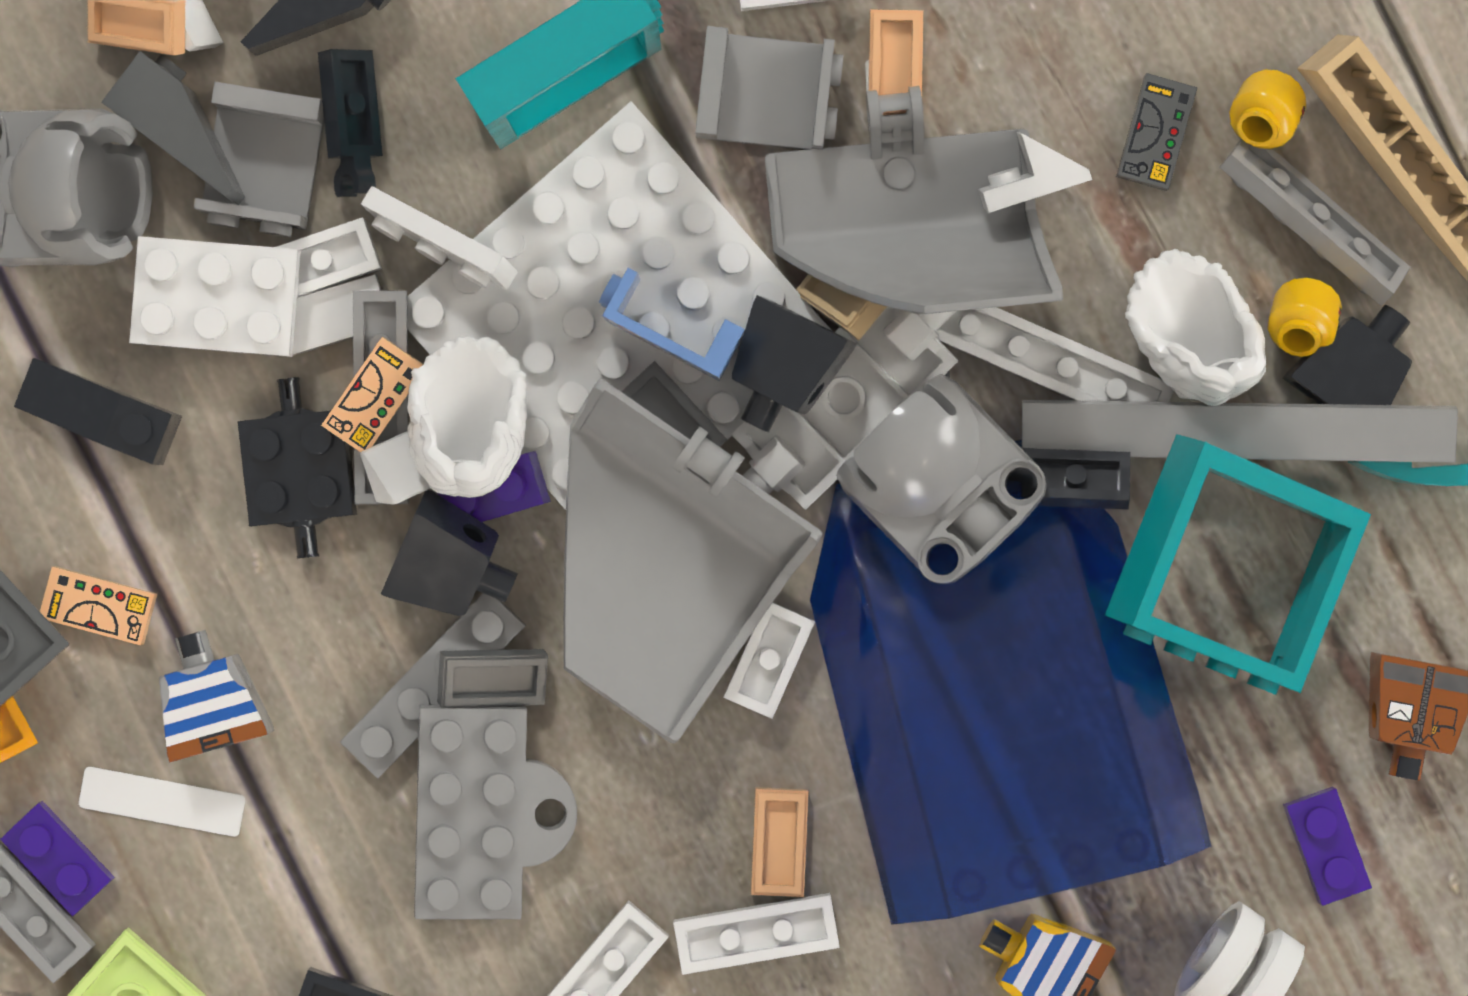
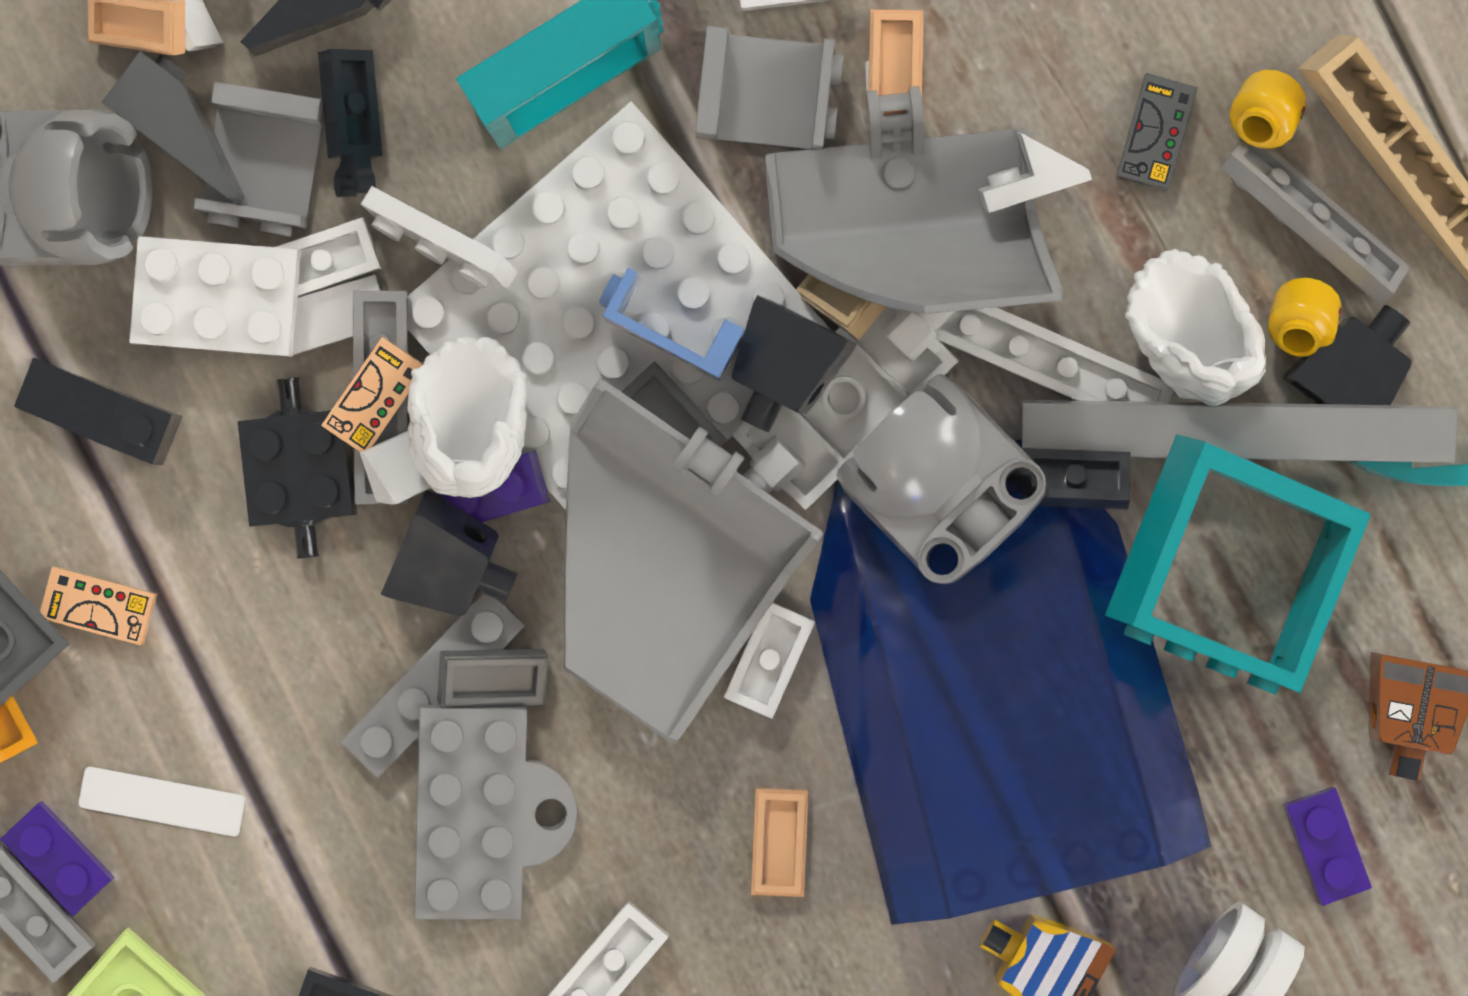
torso [159,630,275,763] -> none
white plate [673,893,840,975] -> none

